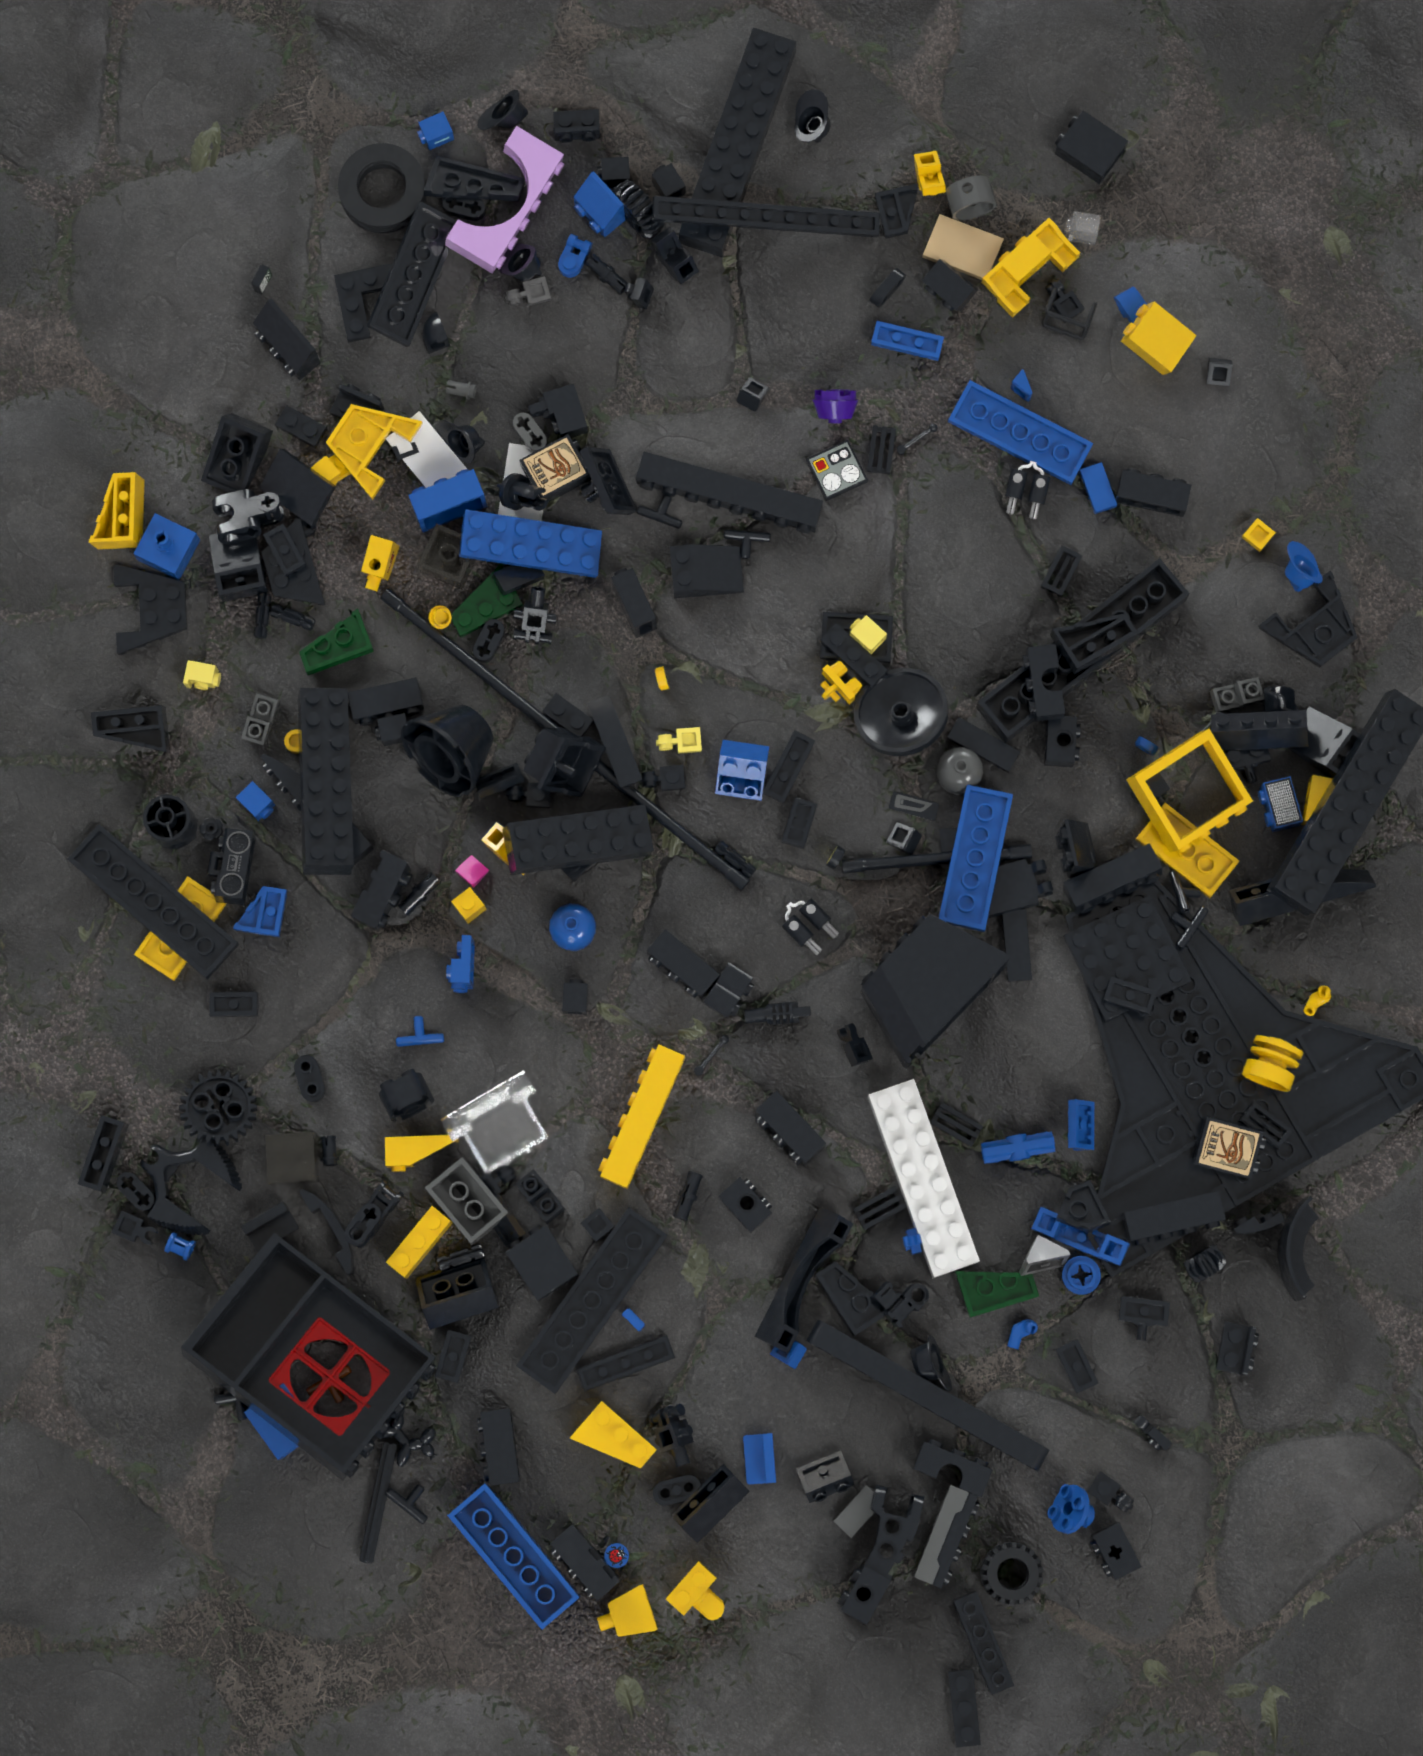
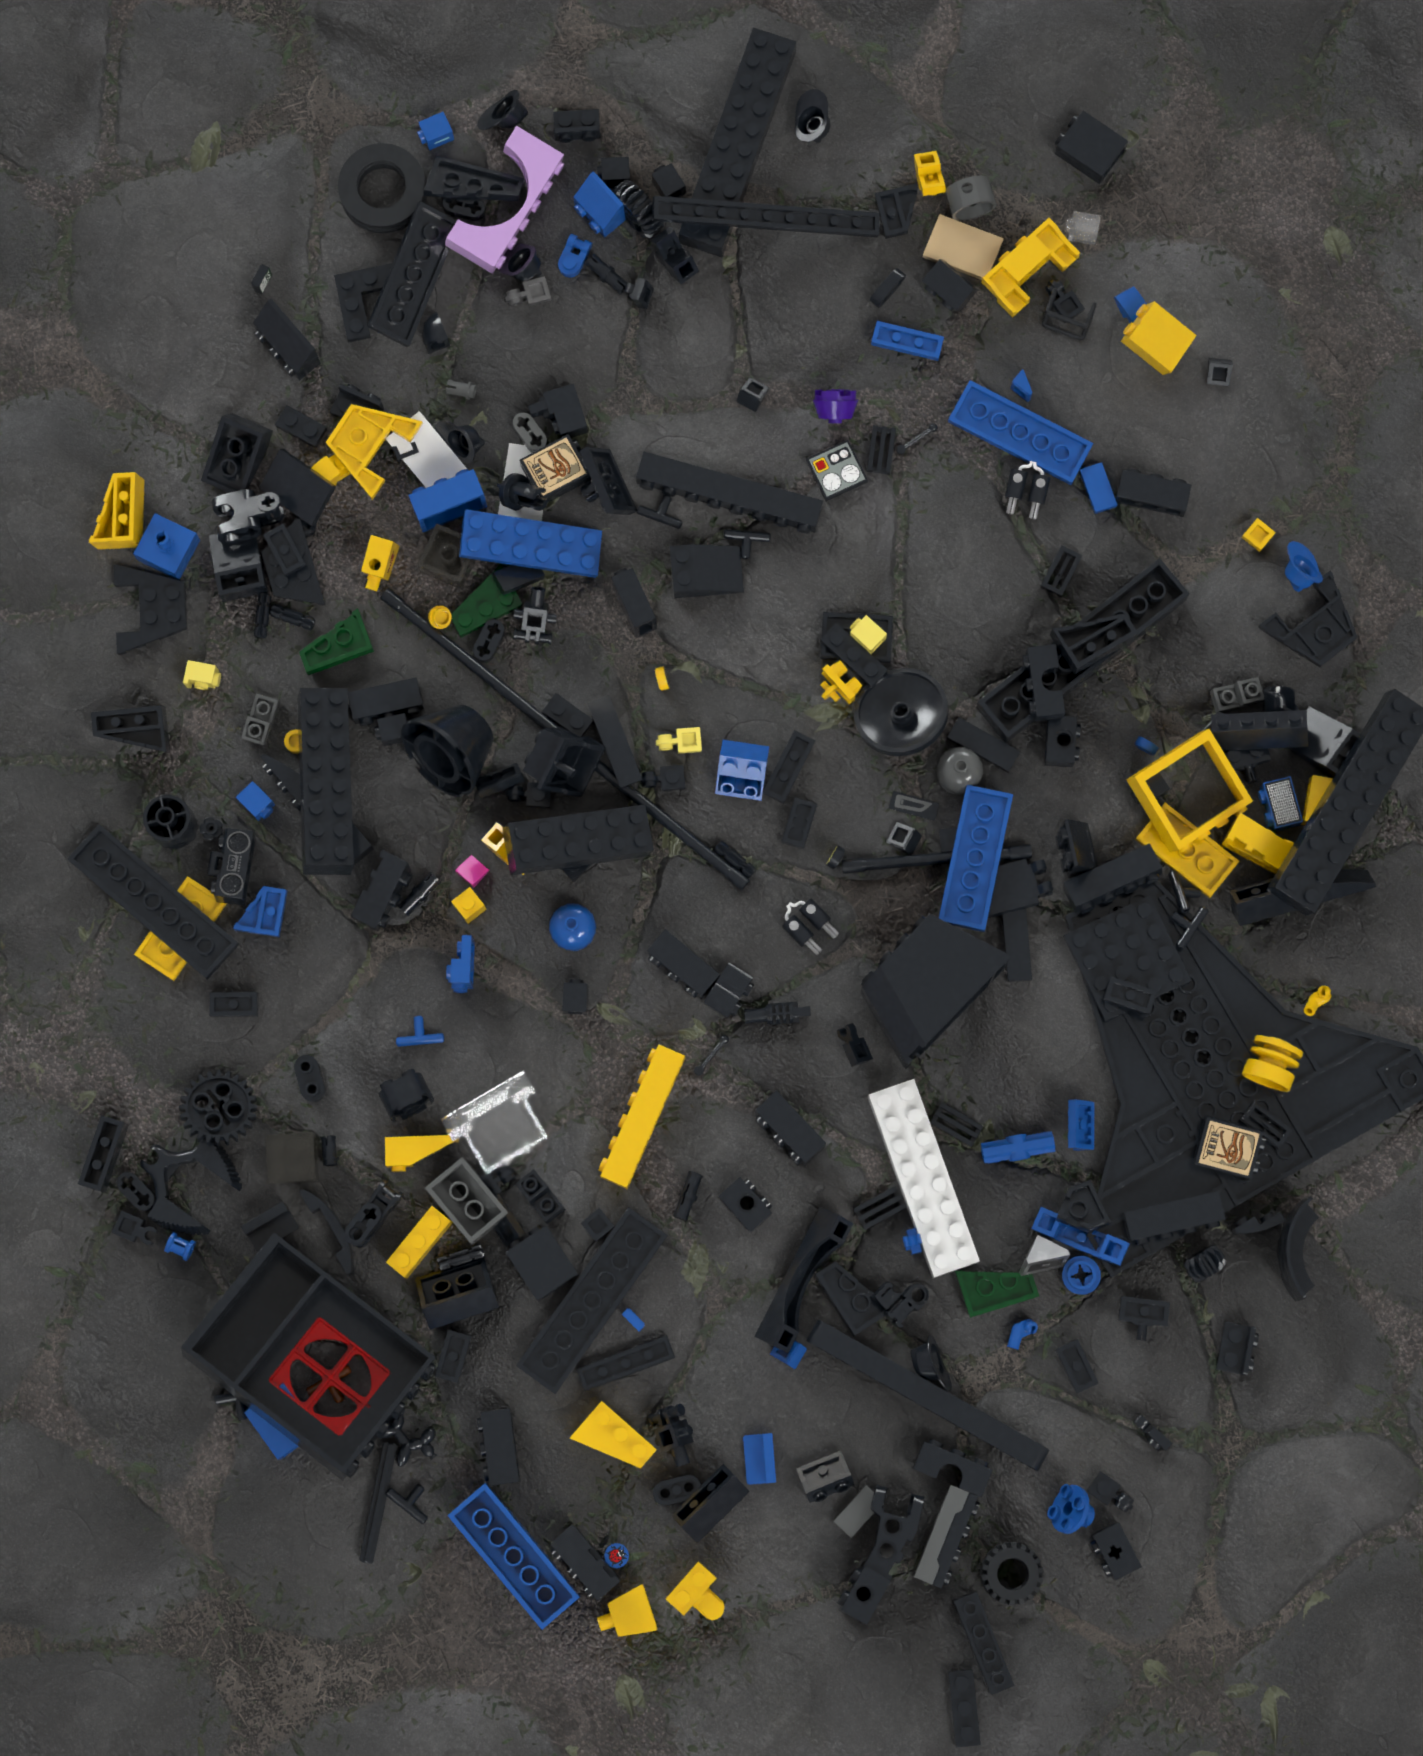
none -> yellow wedge [1221,813,1294,874]

